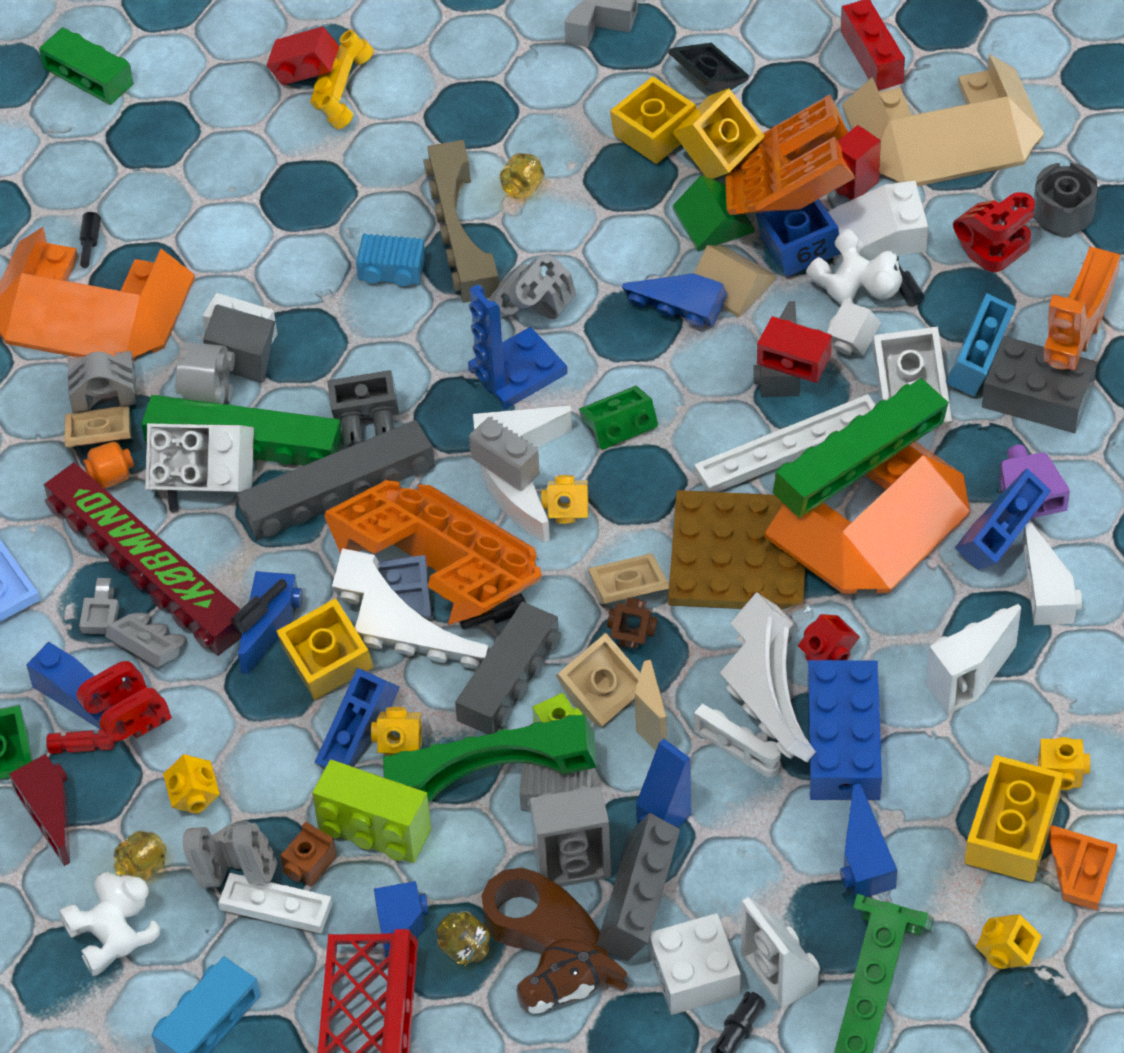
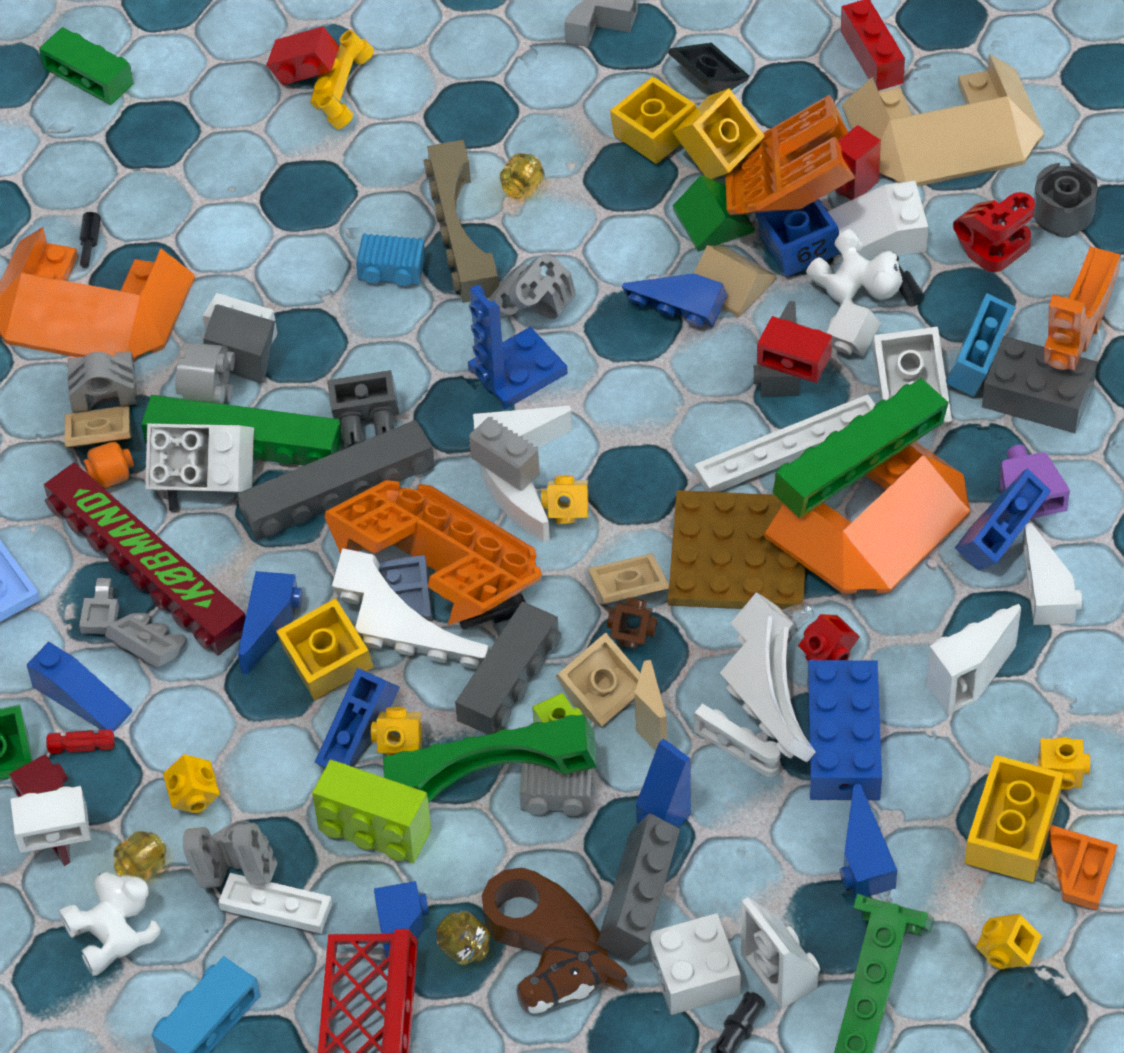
red piece [76,661,172,741] -> none
black axle [230,579,287,634] -> none
dark orange brick [280,821,337,887] -> none
light grey brick [530,786,611,887] -> none
green bracket [579,385,658,449] -> none
none -> white brick [10,786,91,853]

